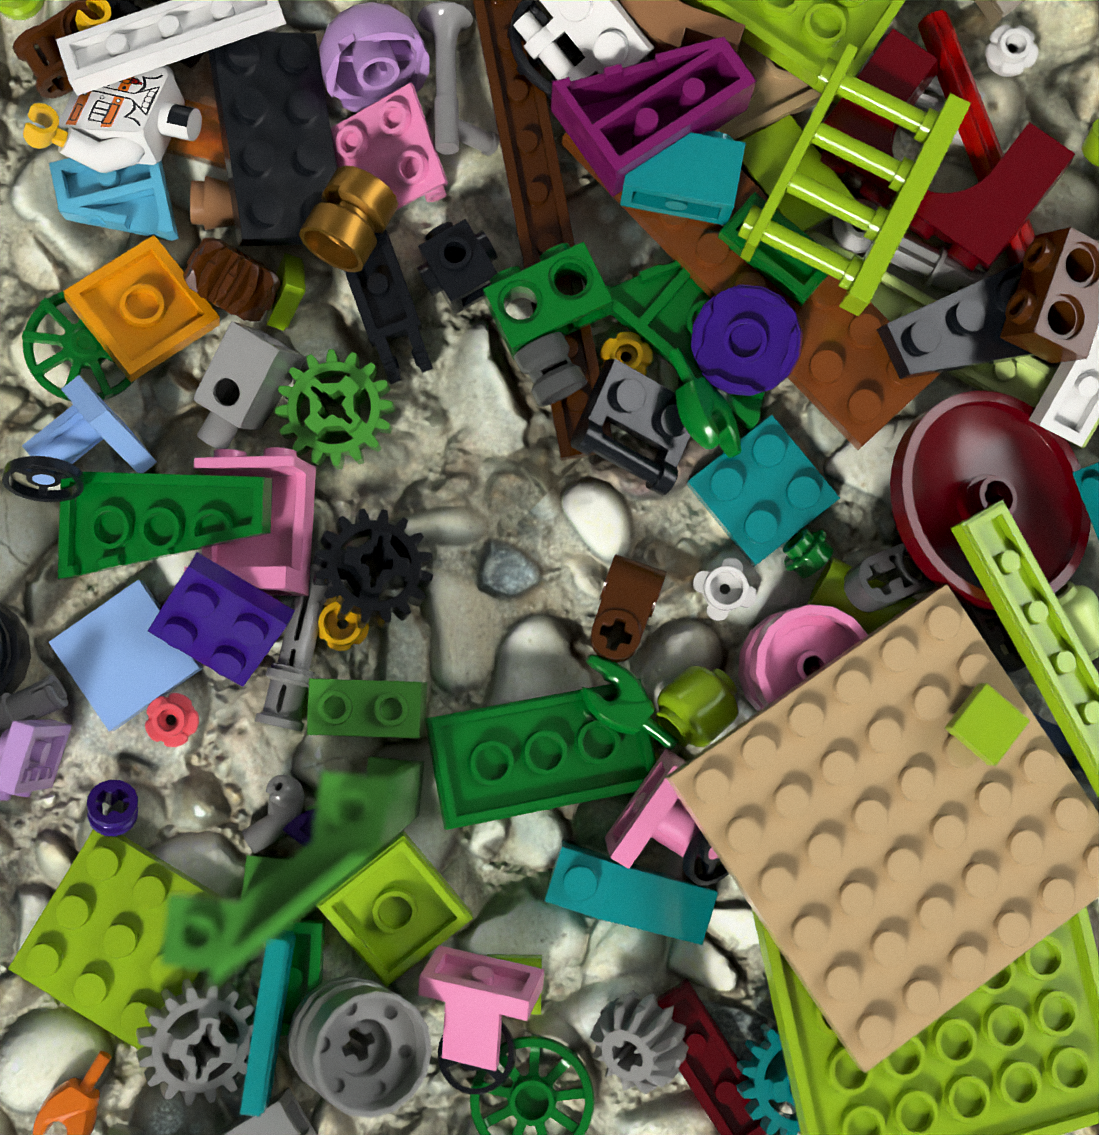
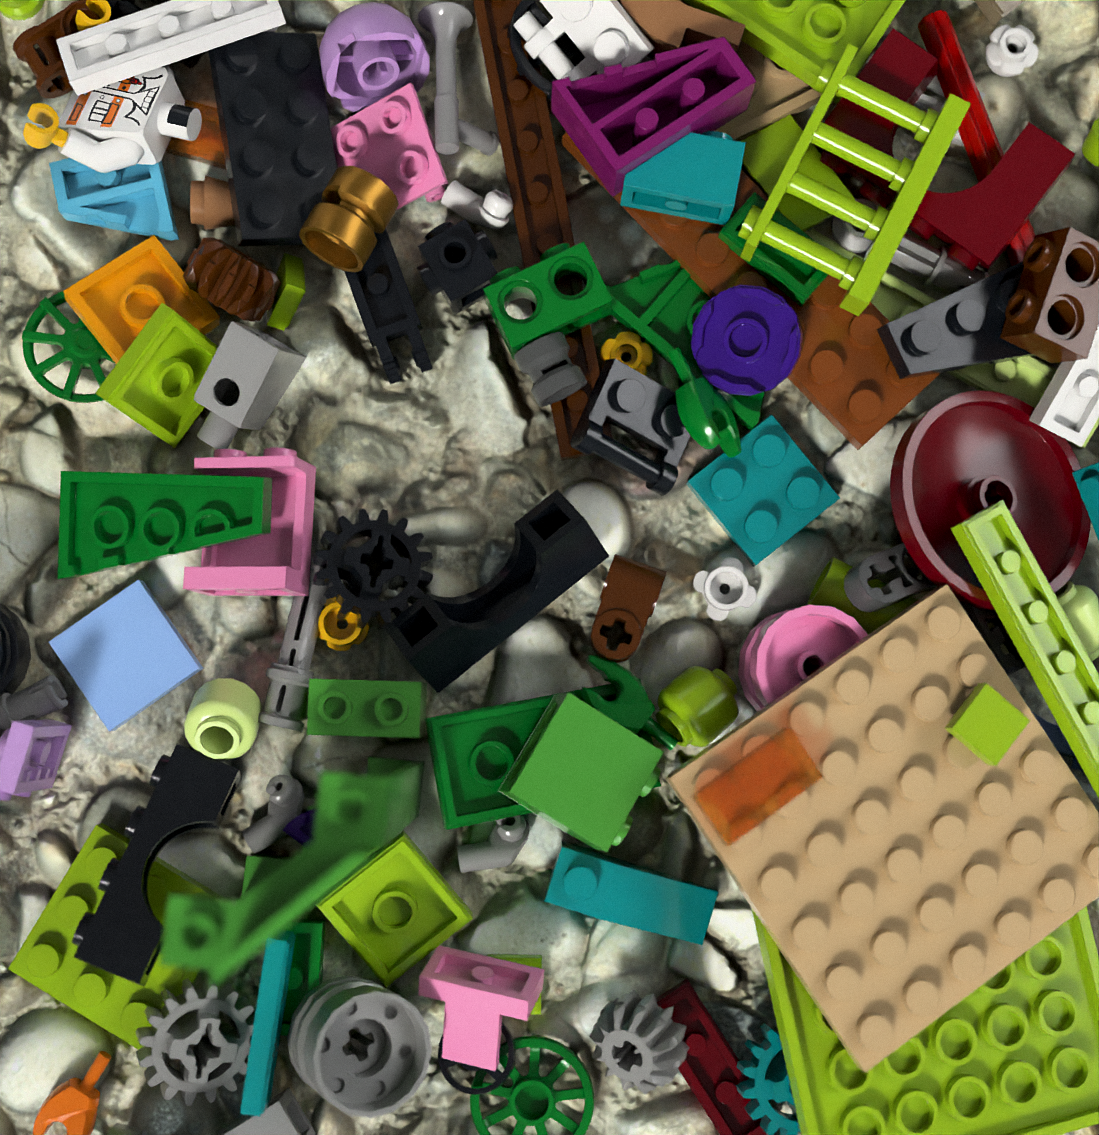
light blue piece [2,375,157,502] -> none
dark purple bush [87,780,138,836] -> none
coral plate [145,693,199,747] -> none
dark purple plate [147,552,295,687] -> none
bright green gear [275,349,395,470] -> none
bright pink piece [604,749,729,886] -> none
green plate [783,529,834,579] -> none
none -> black arch [72,744,242,987]
none -> lime plate [95,303,218,448]
none -> yellowish green head [184,678,262,761]
none -> black arch [384,489,609,693]
none -> white arm [441,180,513,229]
none -> light grey arm [458,815,530,873]
none -> bright green piece [498,692,664,852]
none -> clear orange tile [691,727,824,846]

